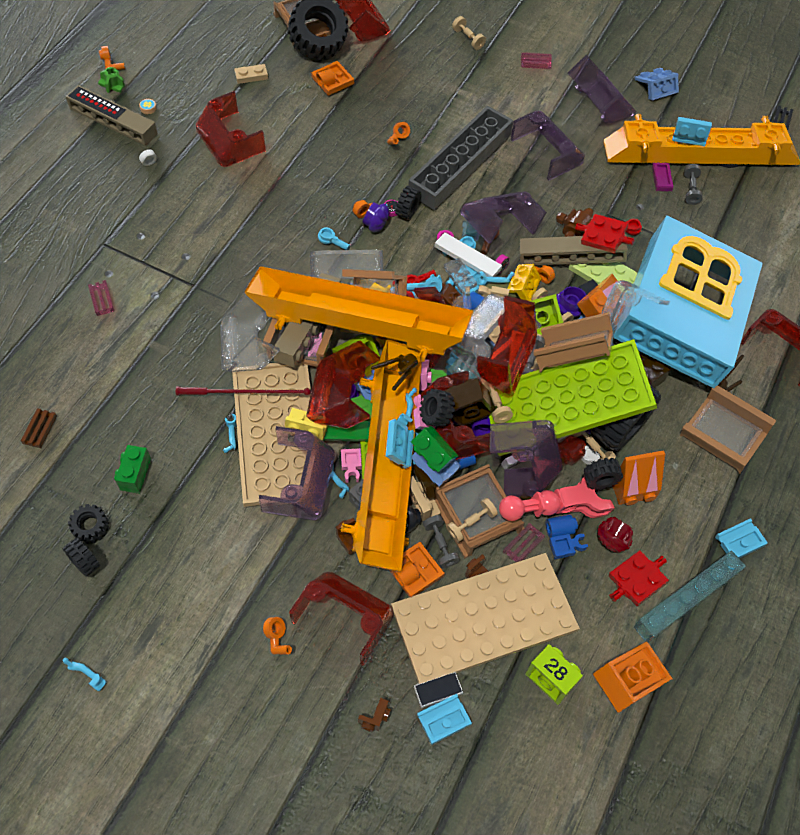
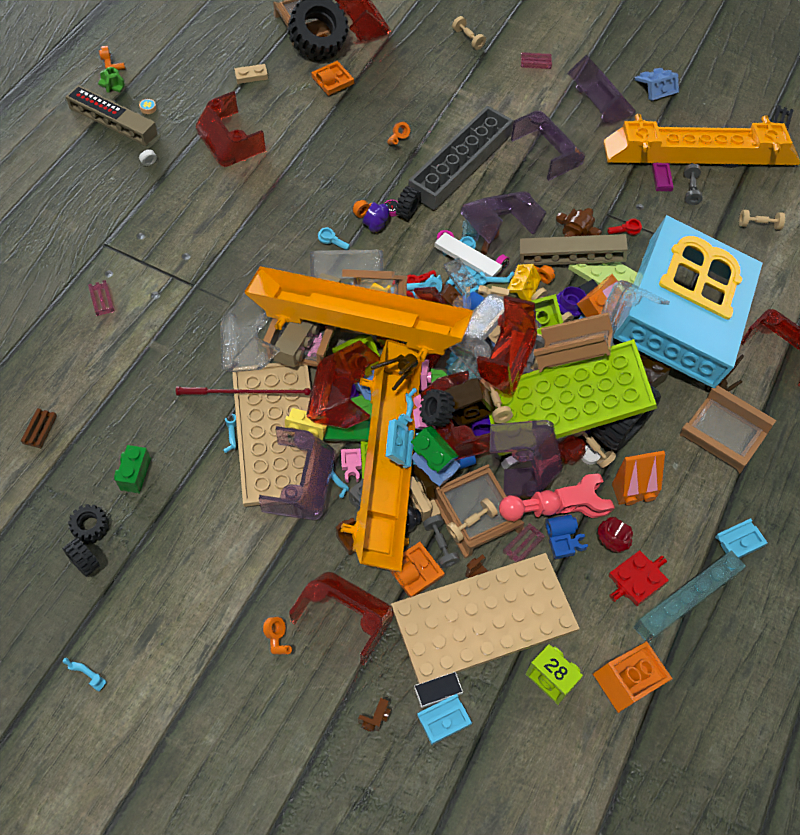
red plate [575,214,635,253] -> none
black tyre [583,458,623,490] -> none
medium azure plate [672,117,712,146] -> none
none -> tan wheel [739,210,785,230]

